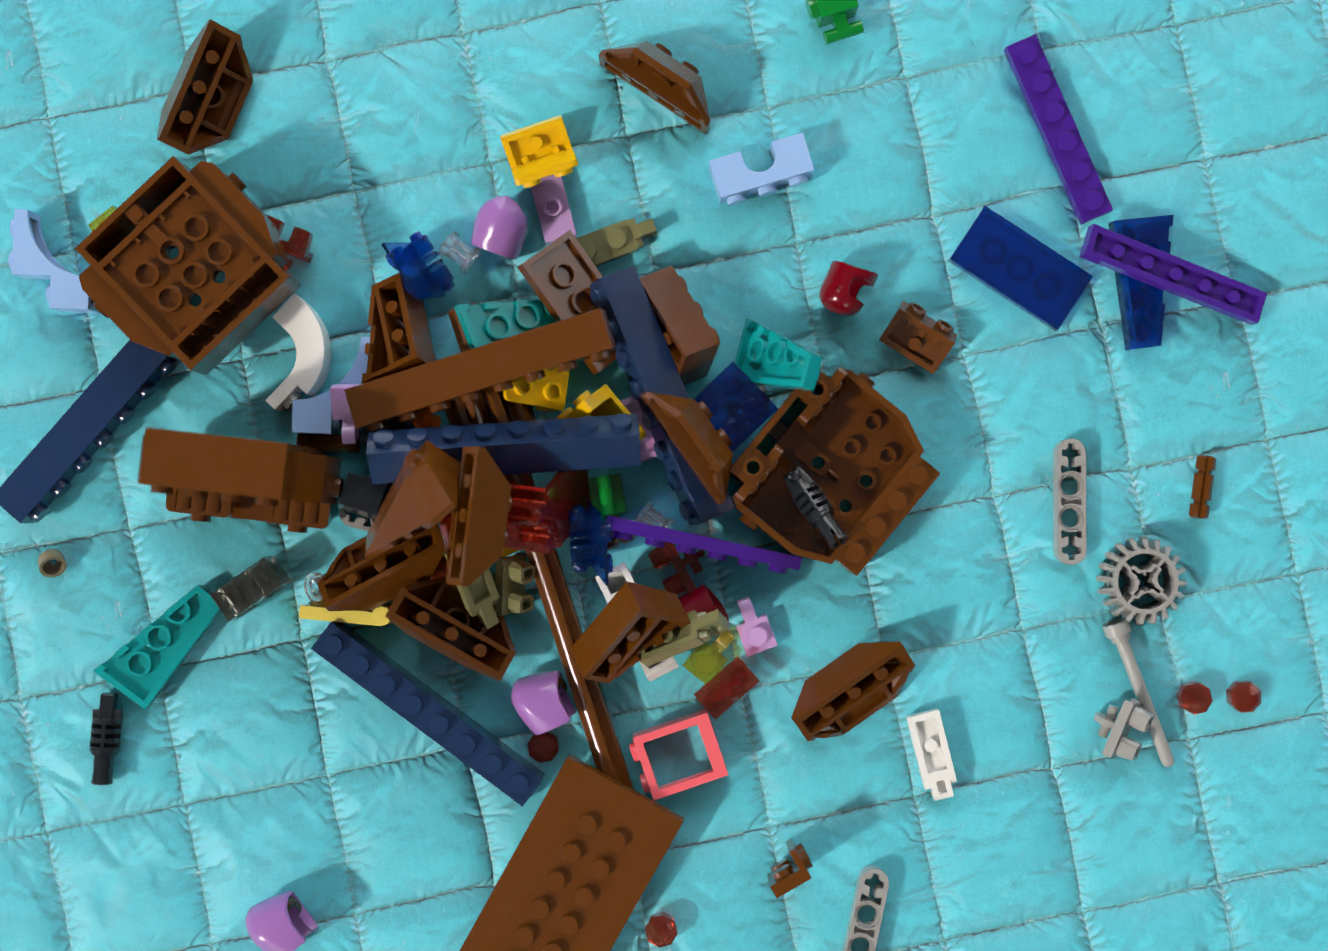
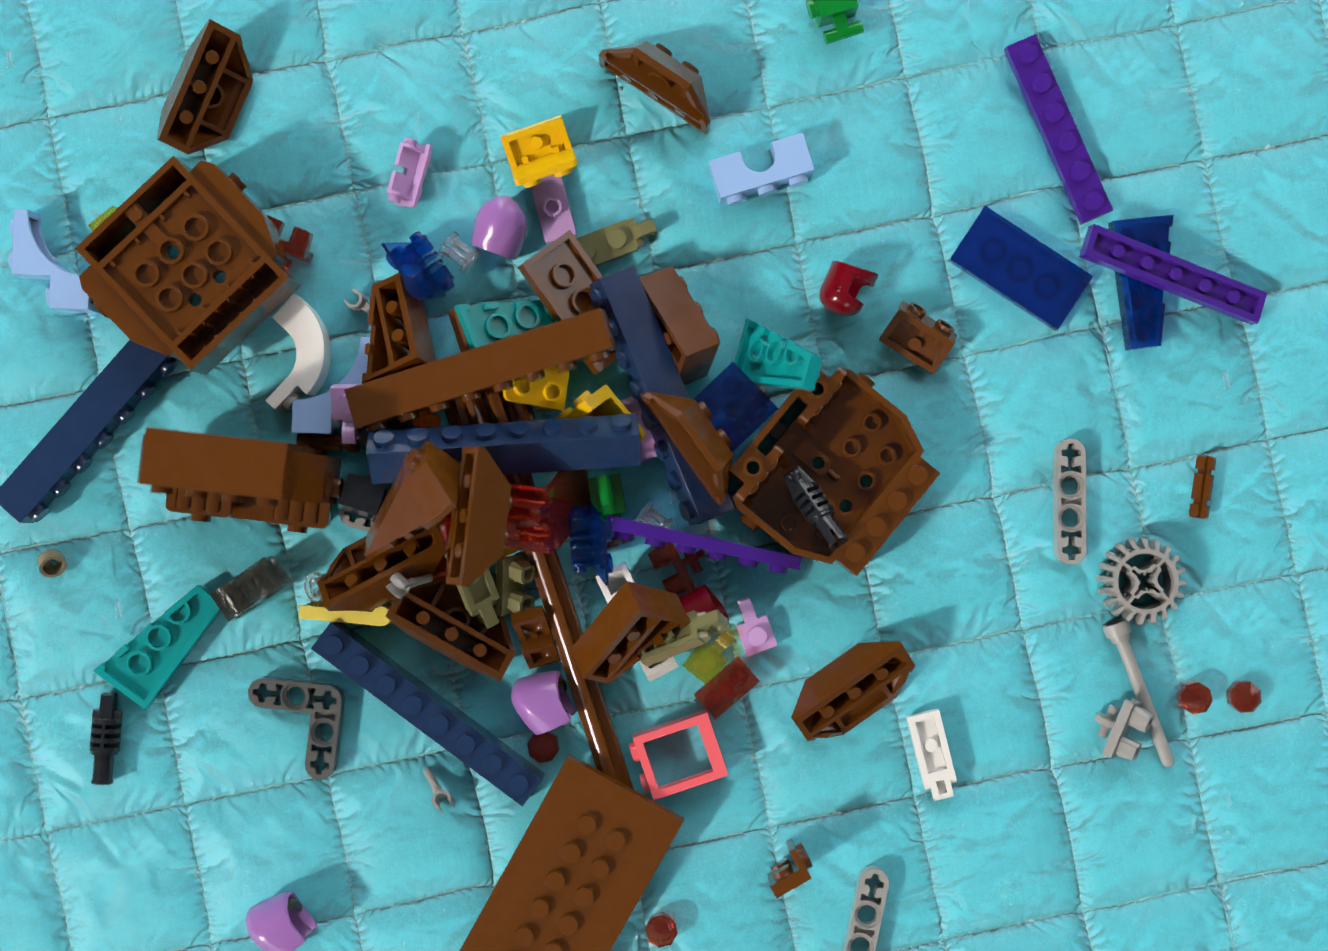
none -> dark grey beam [248,677,345,780]
none -> light grey hand [344,289,370,313]
none -> lavender hinge [386,137,433,208]
none -> light grey hand [386,572,433,599]
none -> light grey hand [423,767,456,813]
none -> reddish brown slope [510,605,561,669]

